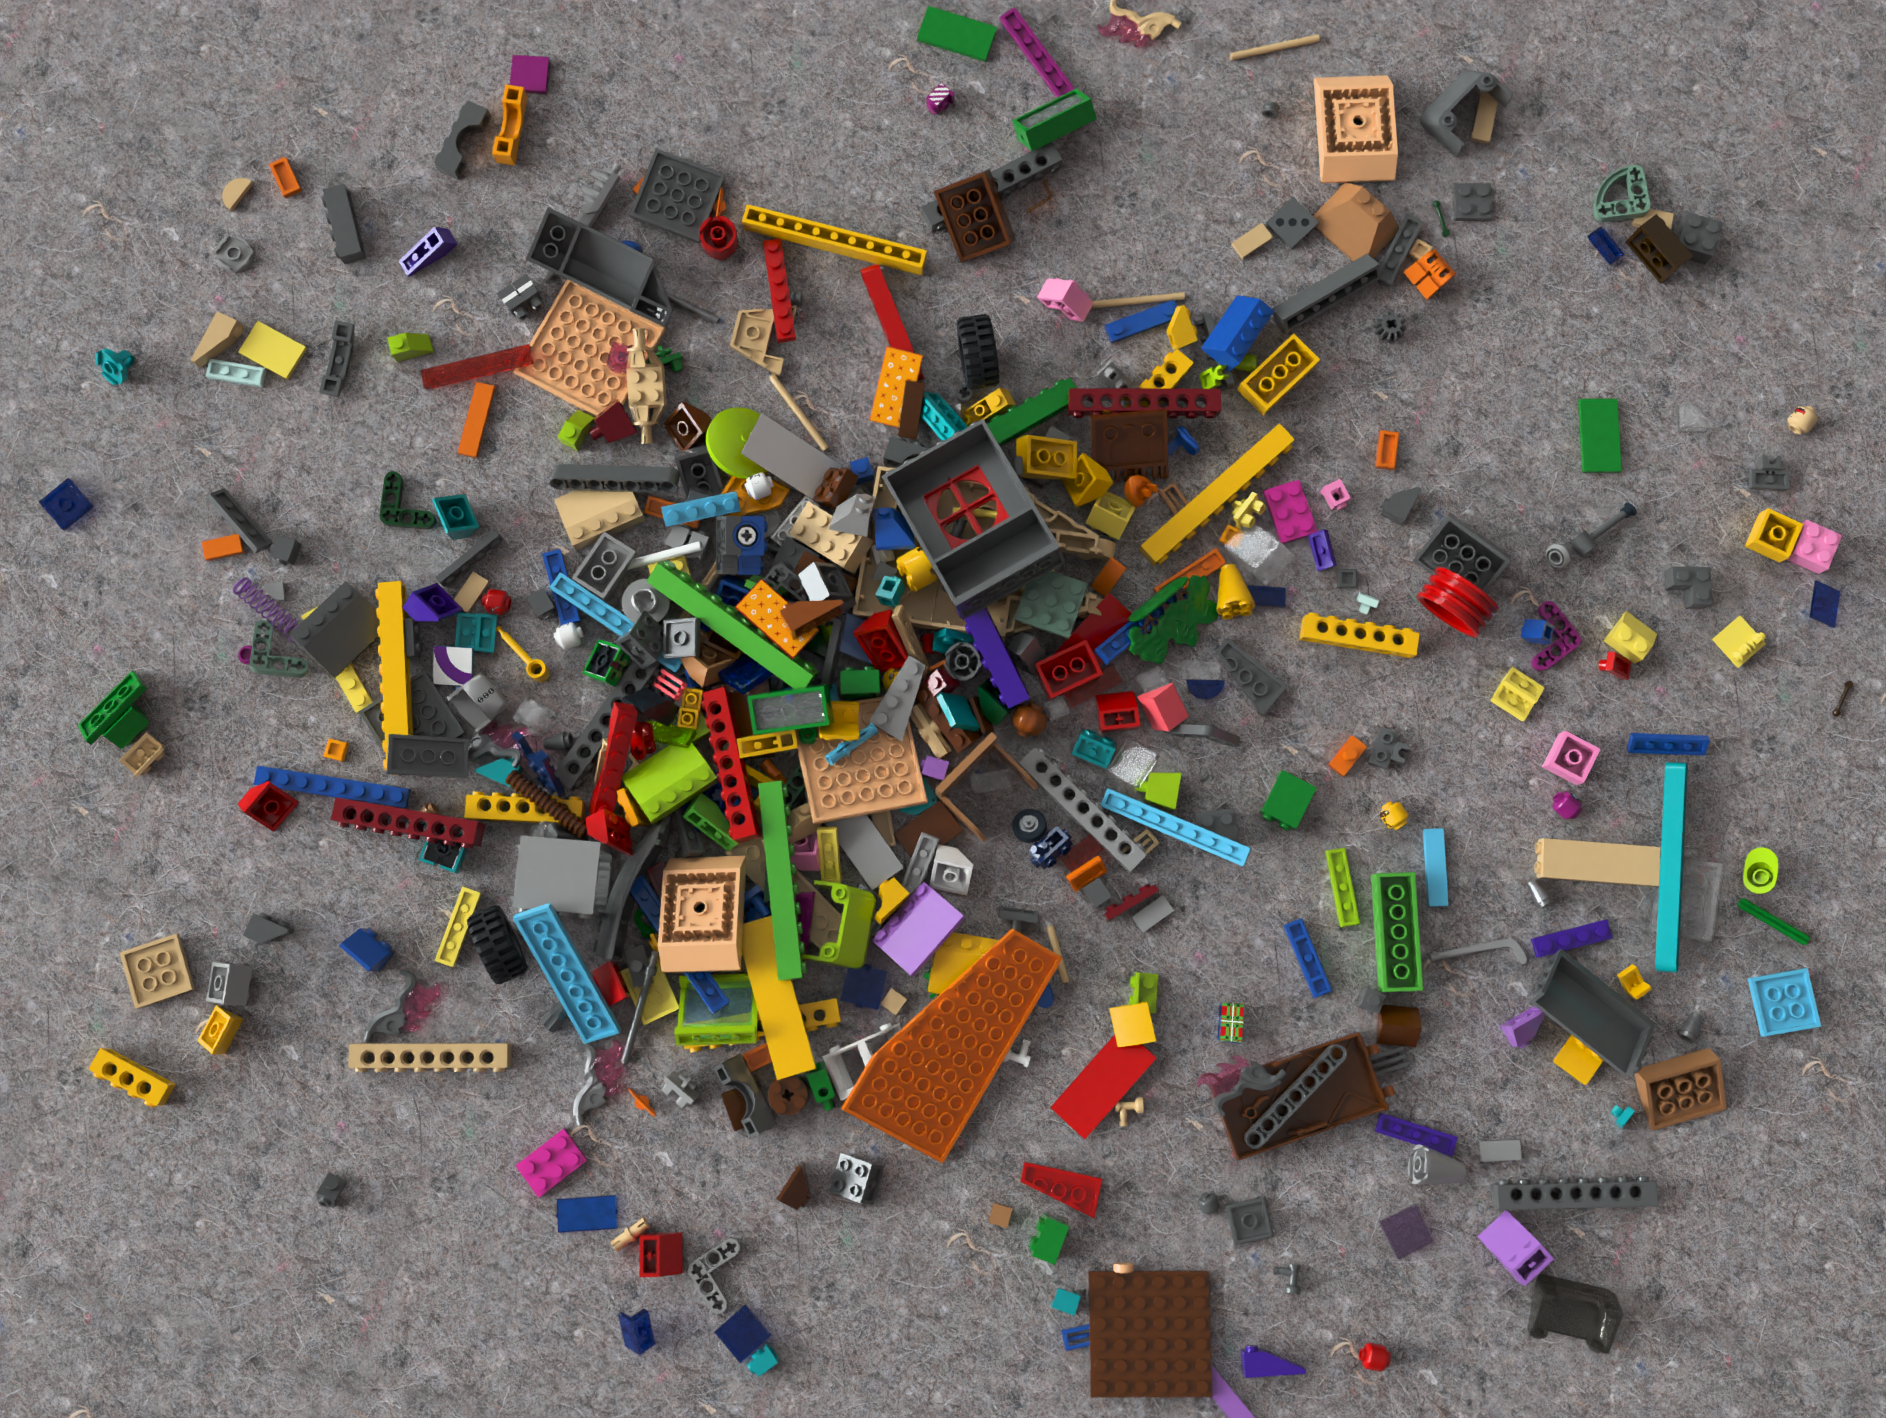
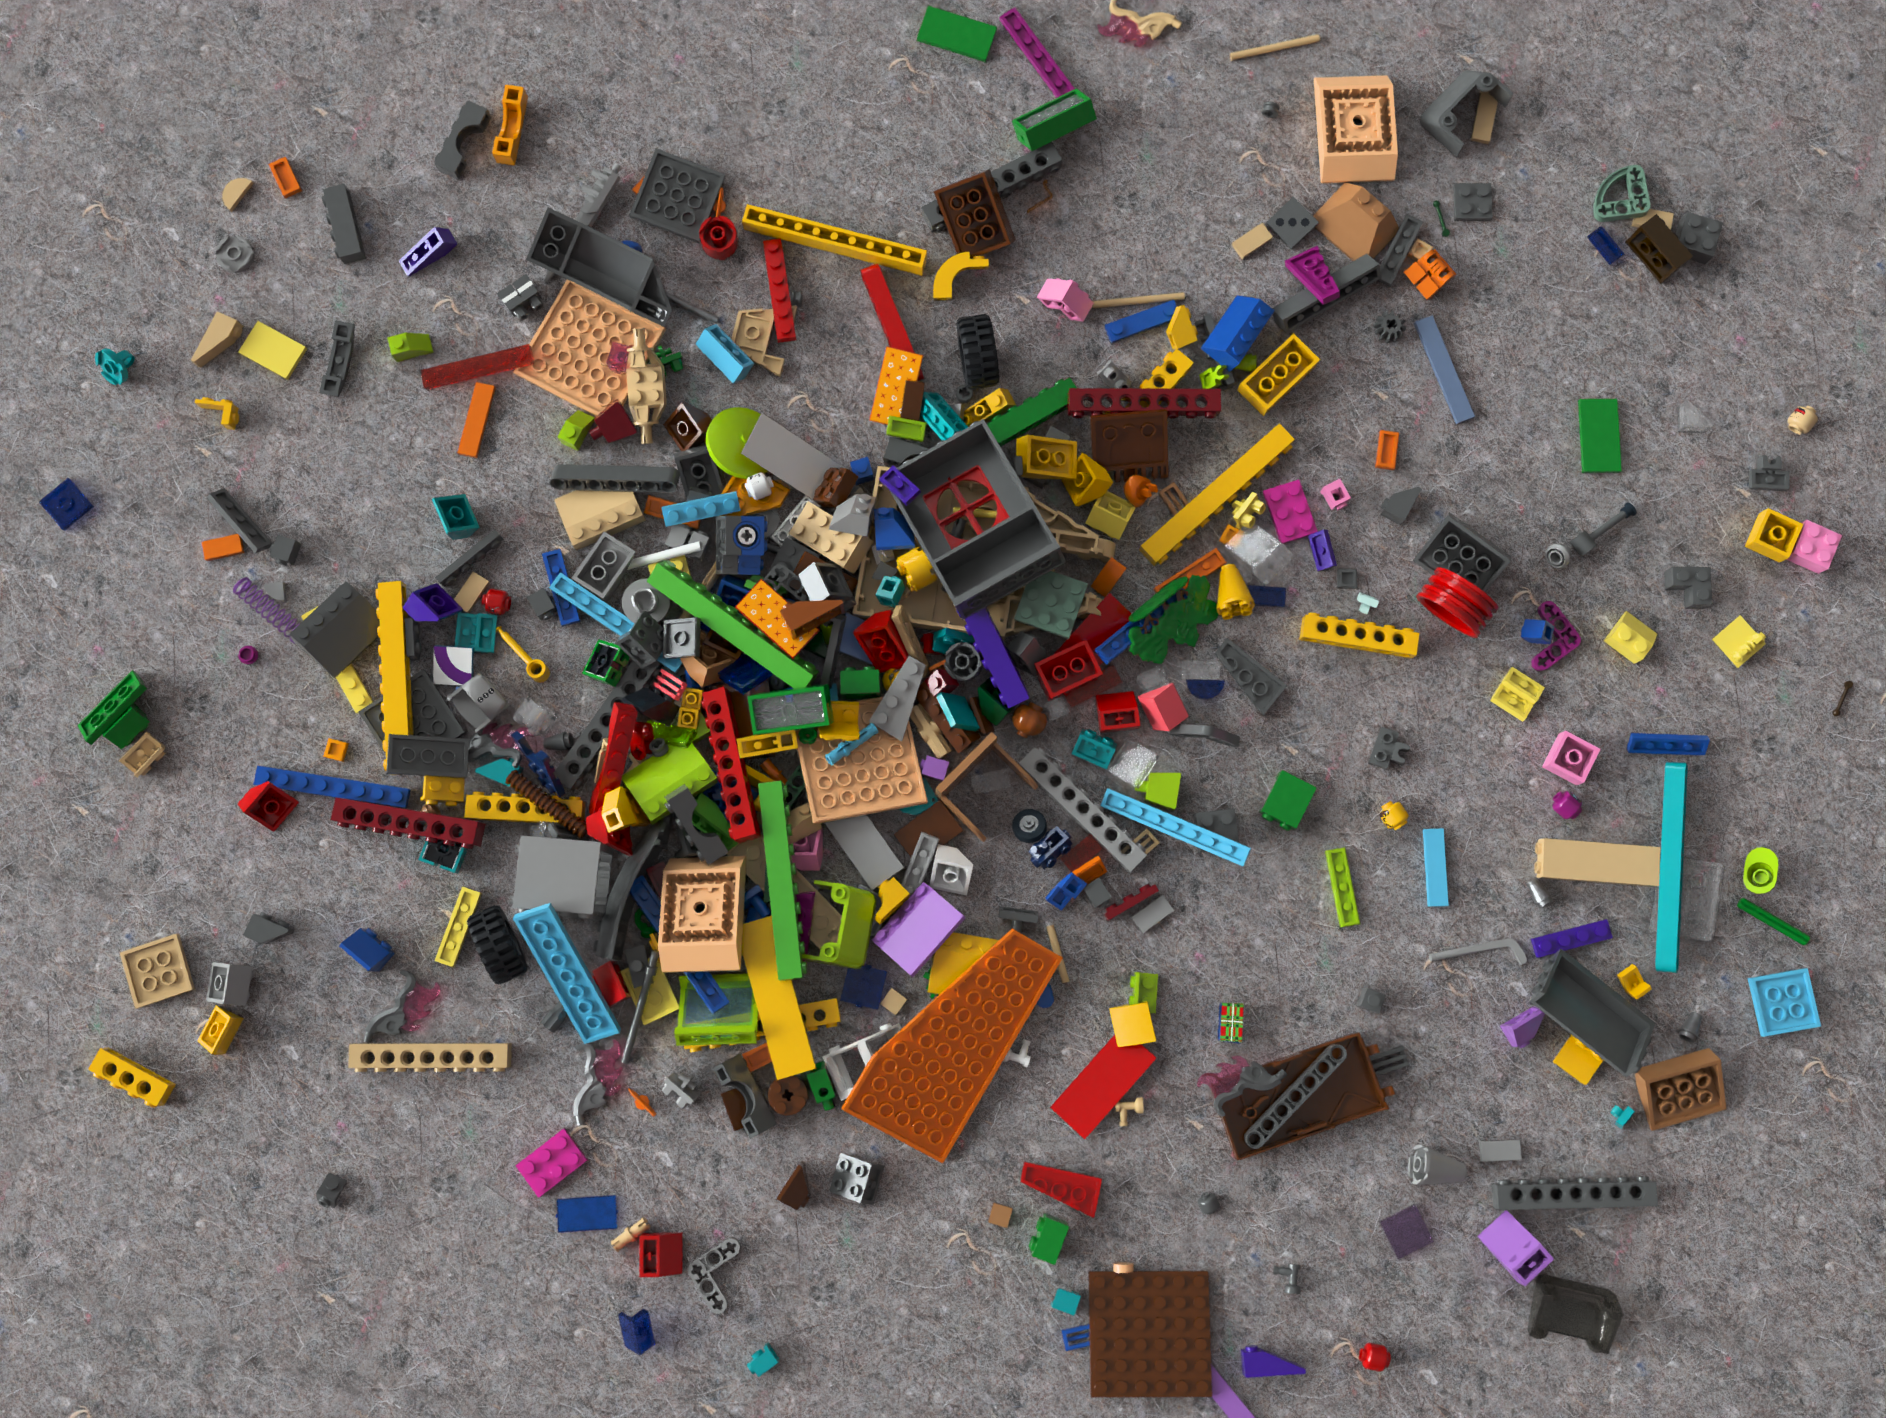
light aqua tile [206,359,267,388] -> none
sand green beam [250,620,308,678] -> none
dark green beam [379,471,436,529] -> none
magenta tile [509,55,550,94] -> none
white head [554,622,584,650] -> none
clear blue tile [714,1304,771,1363] -> none
tan piece [769,374,829,452] -> none
light yellow plate [817,827,842,884] -> none
tan tile [871,810,896,847] -> none
magenta brick [926,82,955,114] -> none
blue piece [1168,426,1201,456] -> none
dark grey tile [1225,1196,1273,1245] -> none
blue plate [1283,918,1332,998] -> none
orange tile [1328,735,1367,777] -> none
bright green brick [1371,872,1423,992] -> none
dark purple plate [1375,1113,1458,1156] -> none
reddish brown slope [1376,1005,1422,1047] -> none
red tile [1598,652,1631,680] -> none
clear blue piece [1809,581,1840,628] -> none
none -> yellow bracket [195,397,239,430]
none -> yellow bracket [420,776,465,807]
none -> yellow slope [601,786,637,833]
none -> dark grey bush [649,738,669,757]
none -> dark grey arch [664,784,728,865]
none -> medium azure brick [696,324,754,384]
none -> dark purple plate [879,466,921,506]
none -> lime tile [886,416,927,442]
none -> yellow arch [933,252,989,300]
none -> blue slope [1045,872,1087,911]
none -> magenta wing [1285,246,1340,305]
none -> sand blue tile [1414,315,1475,425]

